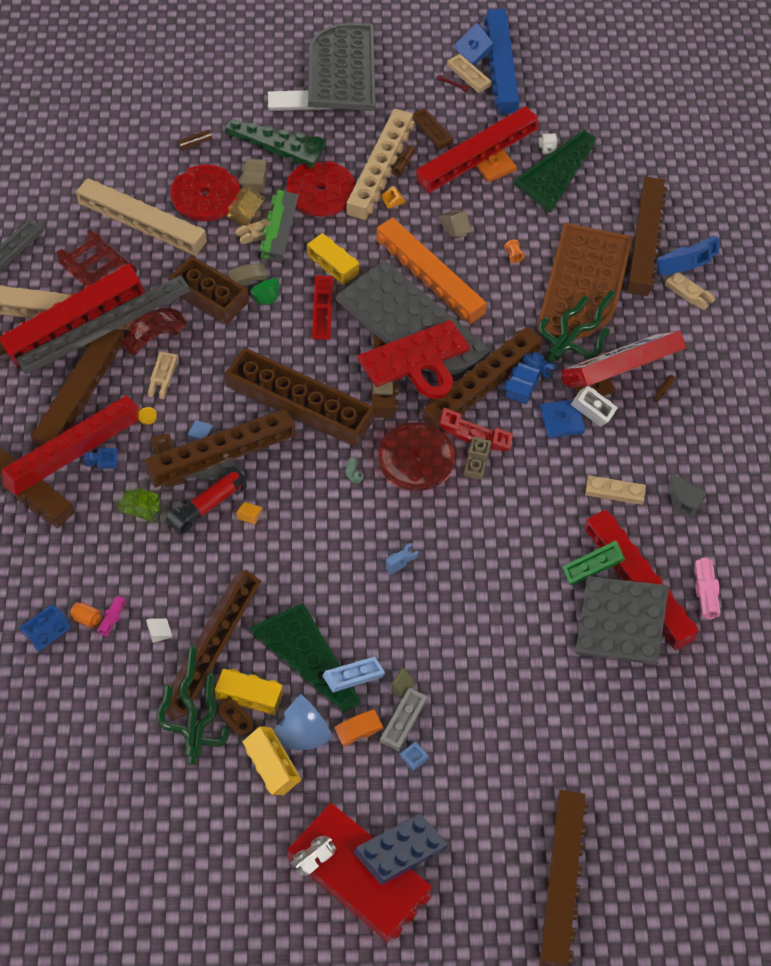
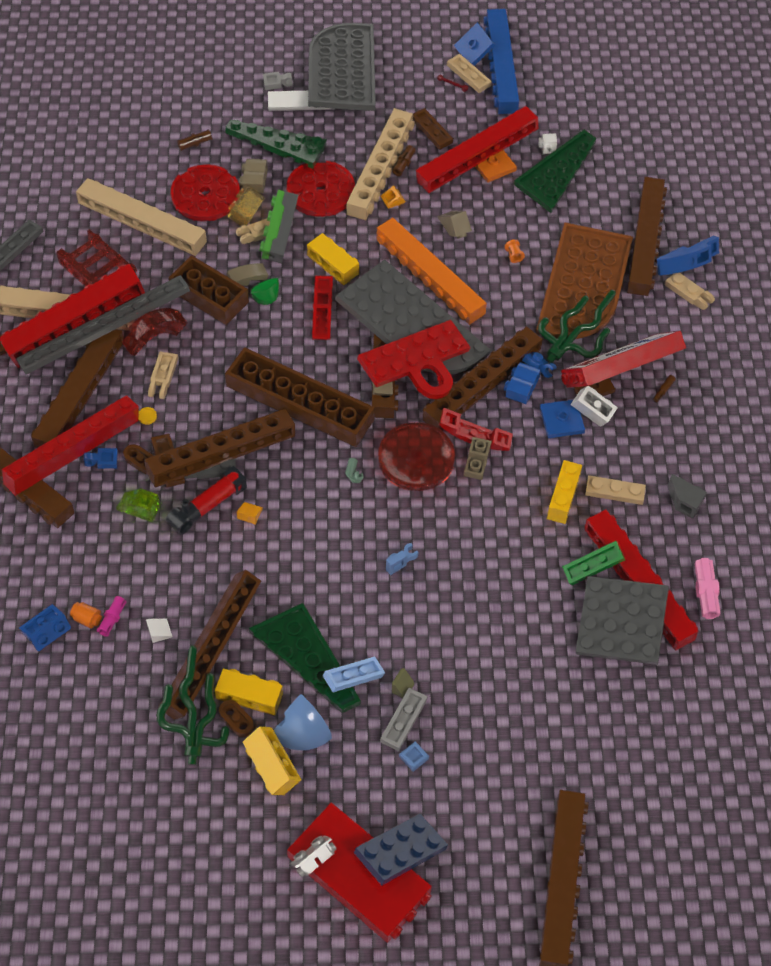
medium blue tile [188,420,213,441] -> none
orange slope [334,710,384,747] -> none
none -> reddish brown plate [123,444,153,474]
none -> light grey plate [263,72,293,90]
none -> yellow brick [547,460,582,524]

